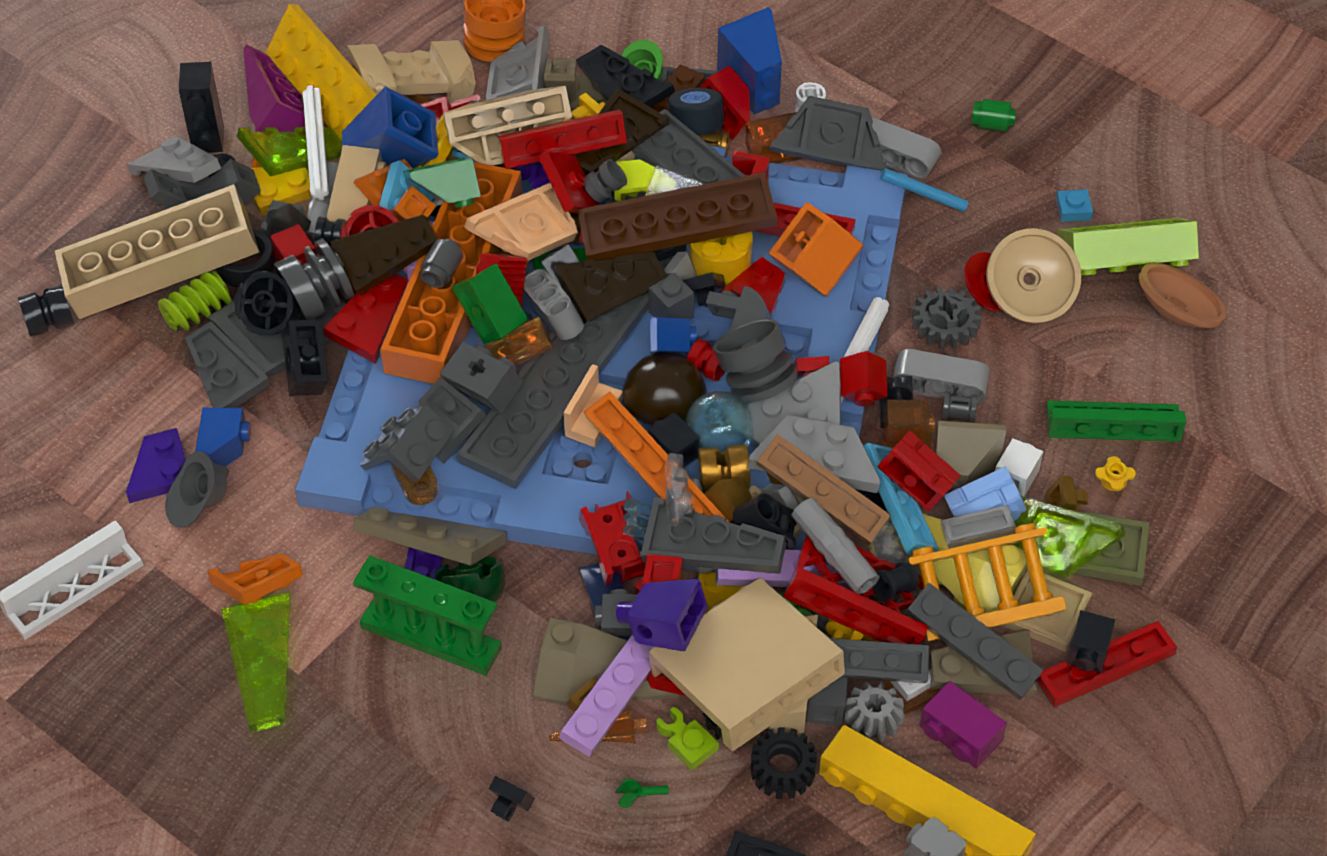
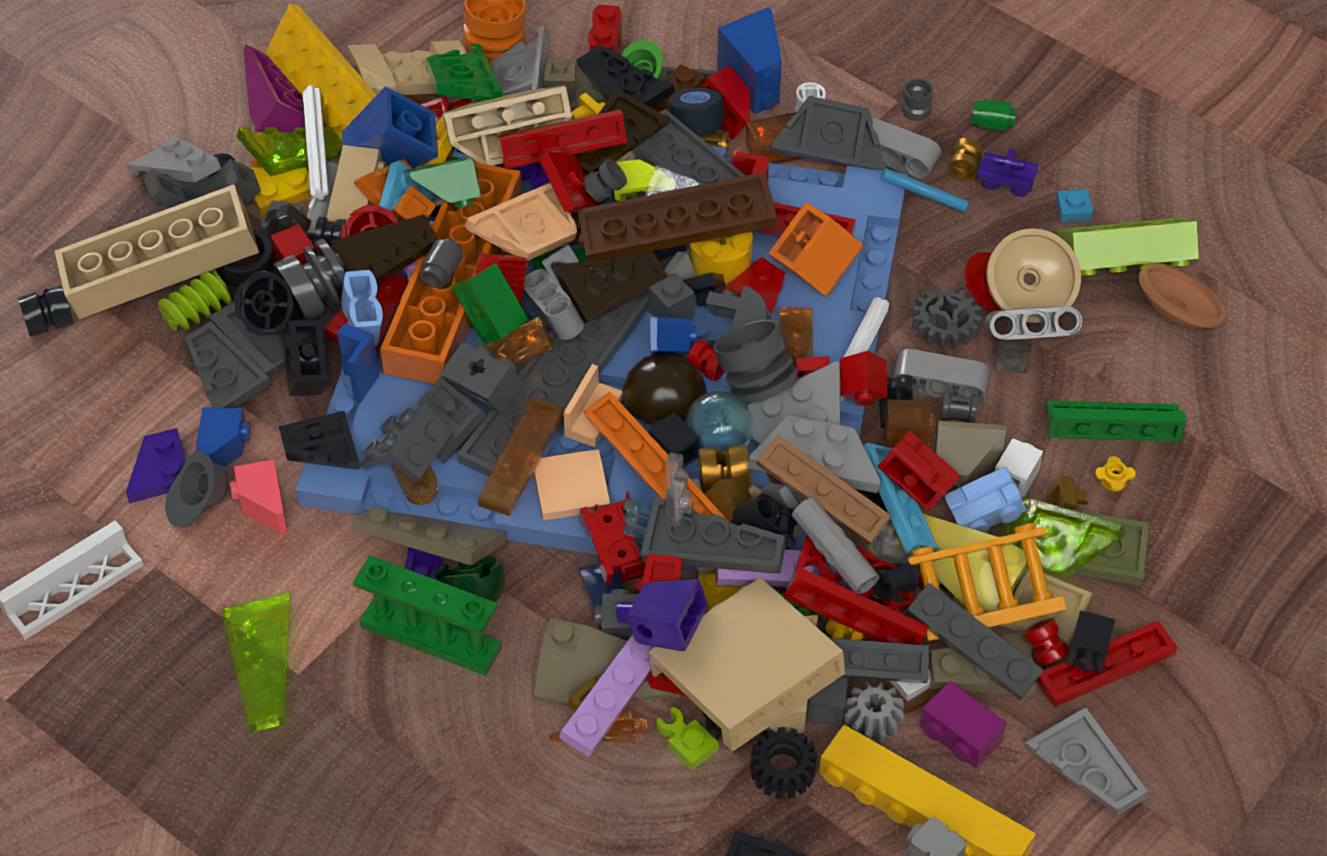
black brick [179,62,224,153] -> none
orange wing [207,553,303,605] -> none
black tile [489,776,535,822] -> none
green hand [615,778,669,808] -> none
light grey tile [941,505,1016,549] -> none
none -> coral slope [230,459,288,533]
none -> black wing [278,411,360,470]
none -> blue panel [337,324,379,403]
none -> light blue brick [341,270,383,346]
none -> green wing [426,44,503,101]
none -> clear orange tile [478,397,564,516]
none -> light nougat tile [533,449,610,521]
none -> red brick [588,4,622,53]
none -> clear orange plate [780,307,813,363]
none -> dark grey wheel [902,78,933,121]
none -> pearl gold wheel [948,138,983,181]
none -> dark purple hips [977,148,1039,197]
none -> light grey beam [984,306,1083,340]
none -> clear smoke plate [995,339,1032,373]
none -> red wheel [1022,618,1069,666]
none -> light grey wing [1025,707,1148,816]

